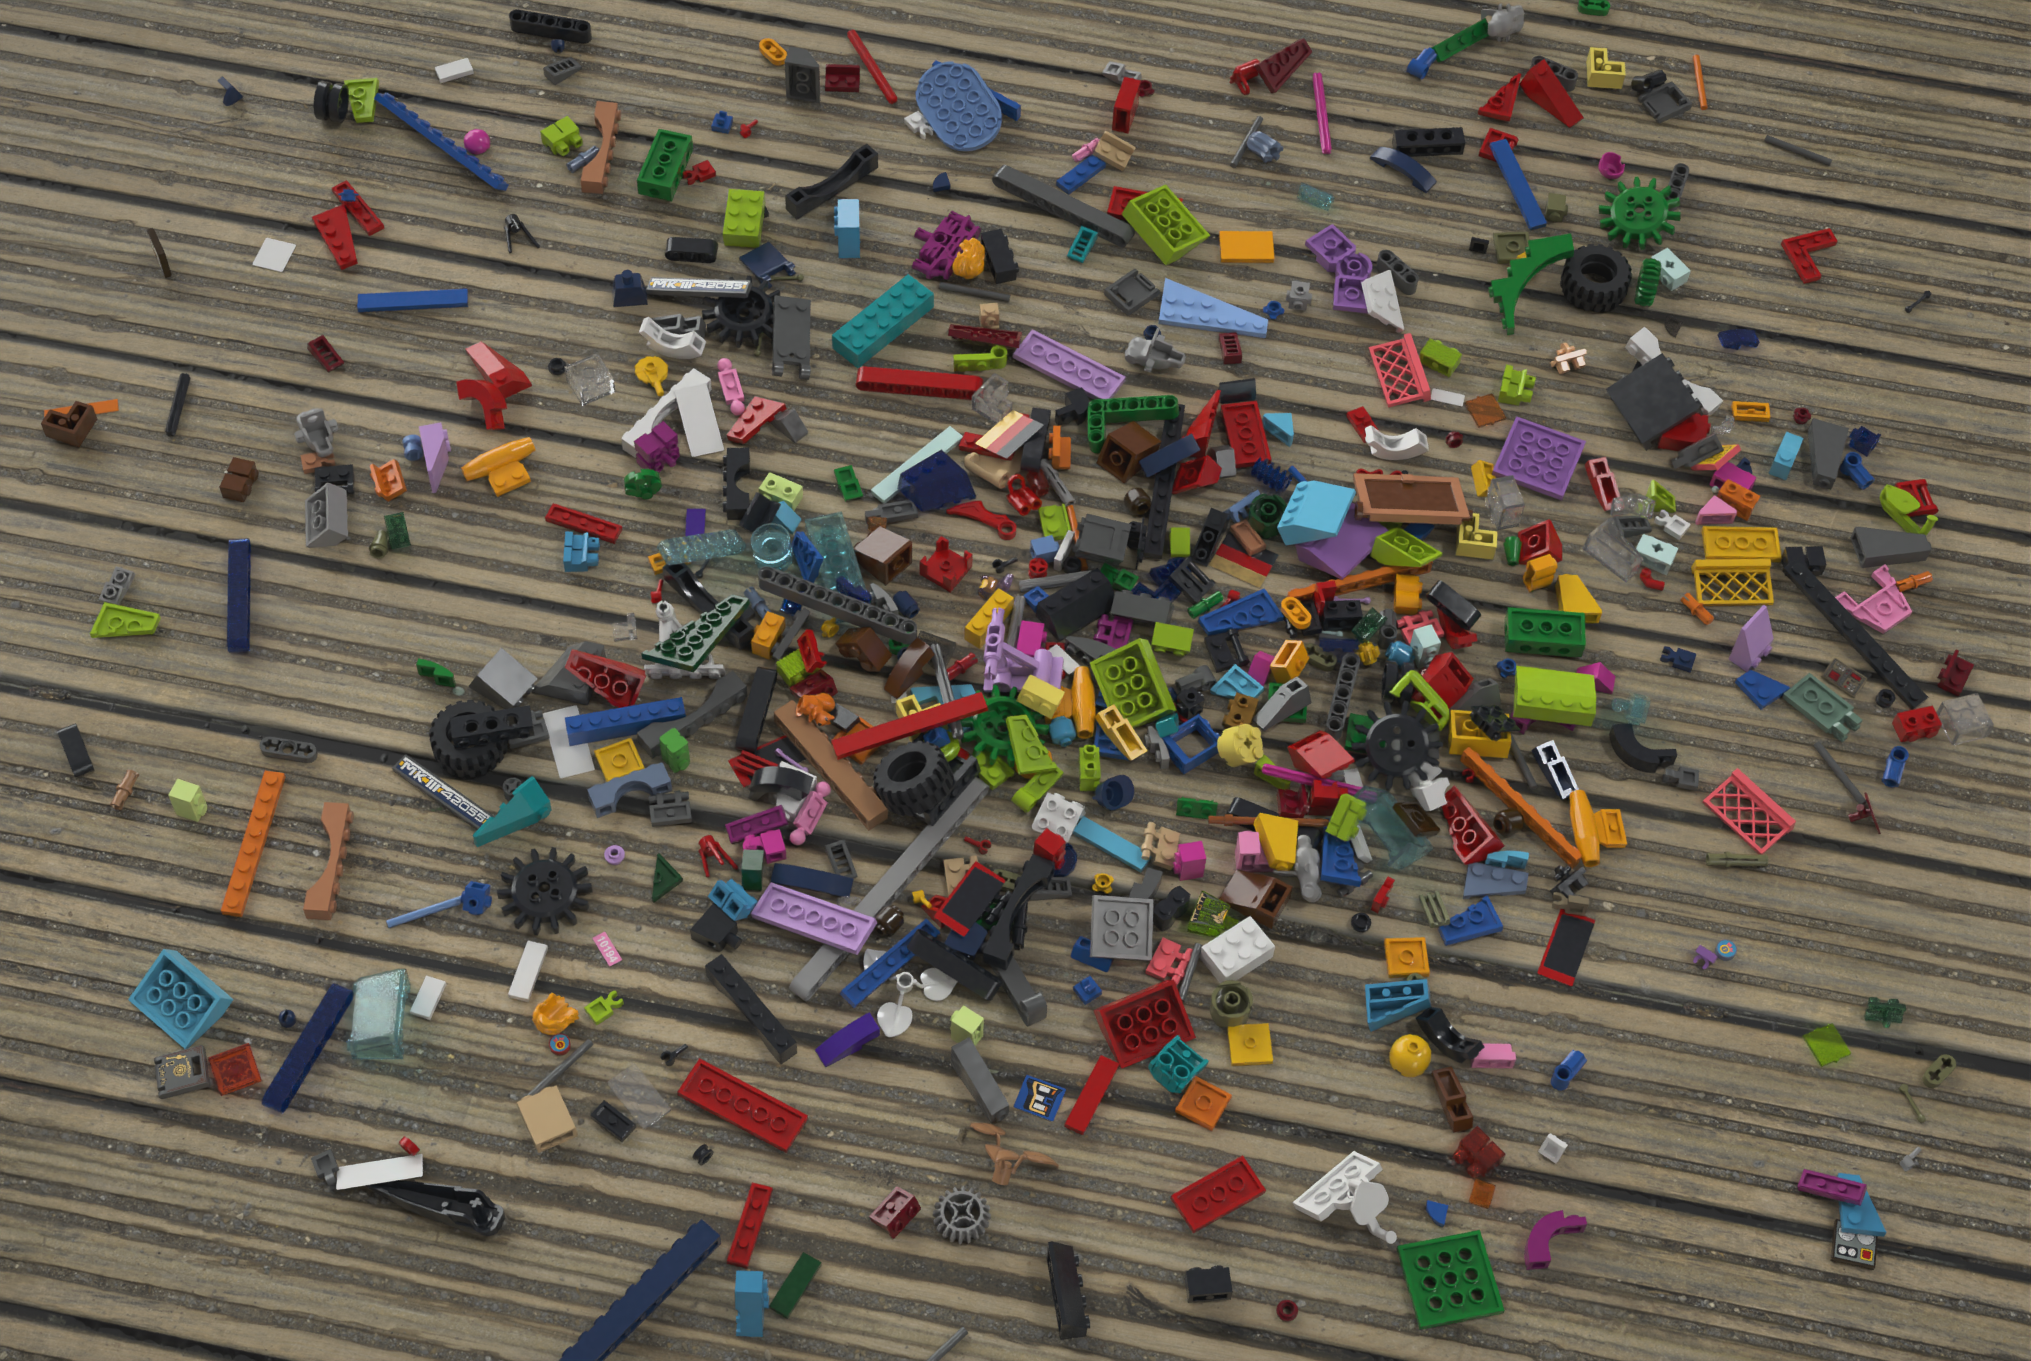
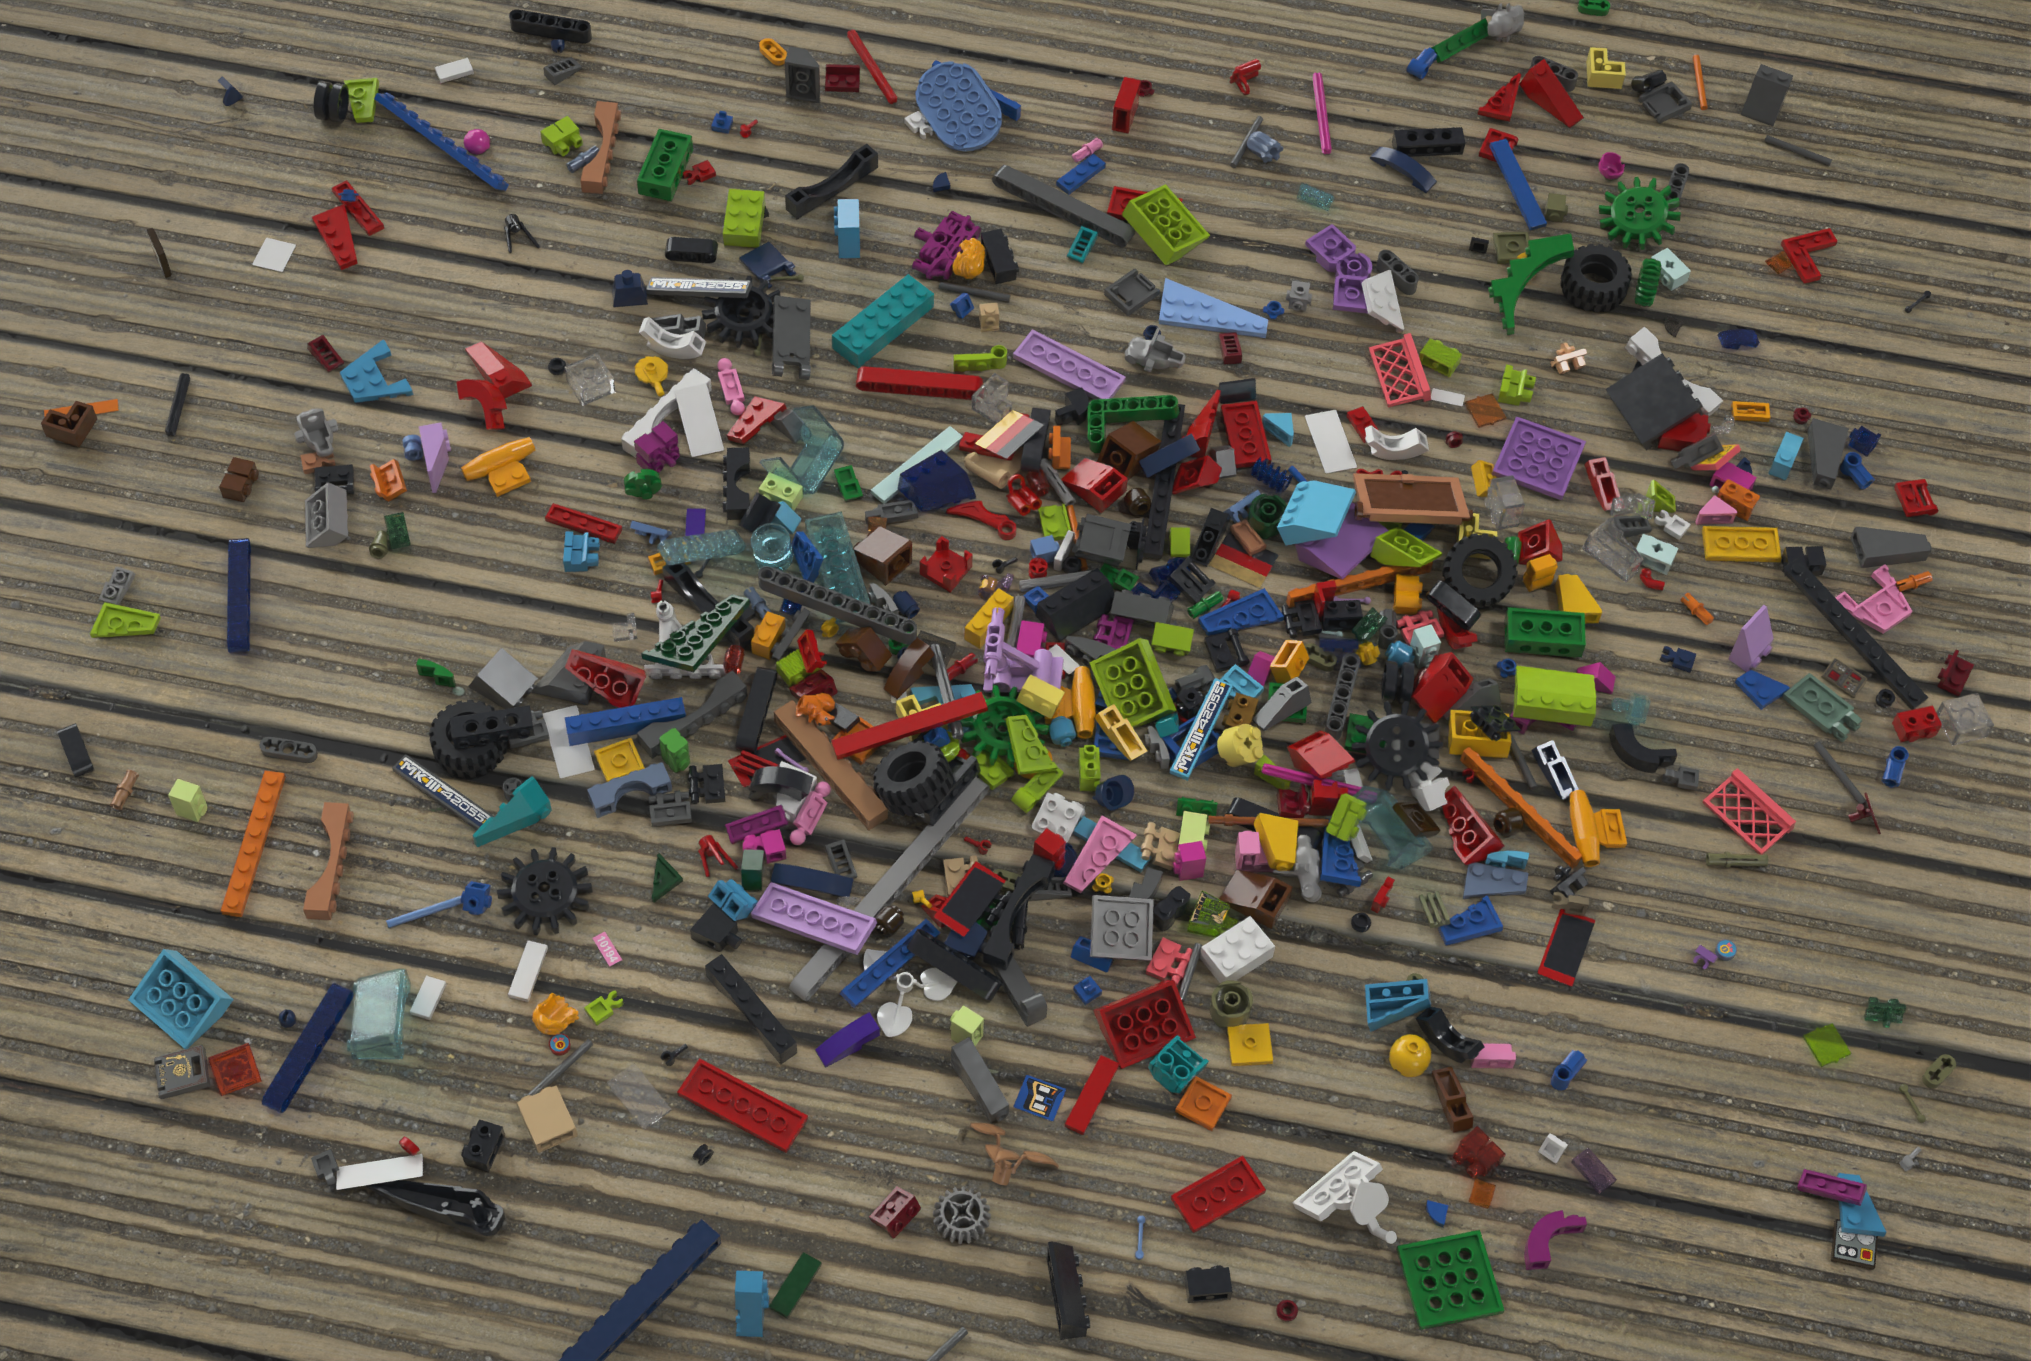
blue tile [357,289,468,312] -> none
black plate [590,1100,636,1142] -> none
lavender plate [604,845,625,865] -> none
red tile [727,1182,773,1269] -> none
clear blue slope [836,575,872,605] -> none
dark red wing [948,324,1022,348] -> none
tan bracket [1092,131,1135,171] -> none
light grey slope [1102,61,1142,85] -> none
light orange tile [1219,231,1274,263] -> none
dark red wing [1254,38,1312,93] -> none
light orange plate [1281,597,1311,629] -> none
light orange tile [1384,937,1430,978] -> none
lime piece [1389,670,1450,731] -> none
yellow fence [1691,559,1774,606] -> none
lime piece [1880,484,1938,536] -> none
none -> dark azure wing [340,340,413,403]
none -> black brick [461,1119,505,1173]
none -> medium blue plate [630,521,672,547]
none -> black plate [687,764,726,804]
none -> clear red brick [722,645,745,674]
none -> clear light blue windscreen [759,405,844,495]
none -> blue tile [950,293,974,318]
none -> red slope [1061,458,1128,513]
none -> bright pink wing [1063,815,1137,893]
none -> medium blue hinge [1135,1215,1145,1260]
none -> tile [1170,678,1233,781]
none -> yellowish green brick [1179,811,1210,852]
none -> white sticker [1305,410,1357,473]
none -> black tyre [1442,533,1518,608]
none -> clear purple plate [1571,1148,1617,1194]
none -> dark grey slope [1741,64,1794,126]
none -> clear orange slope [1765,250,1792,274]

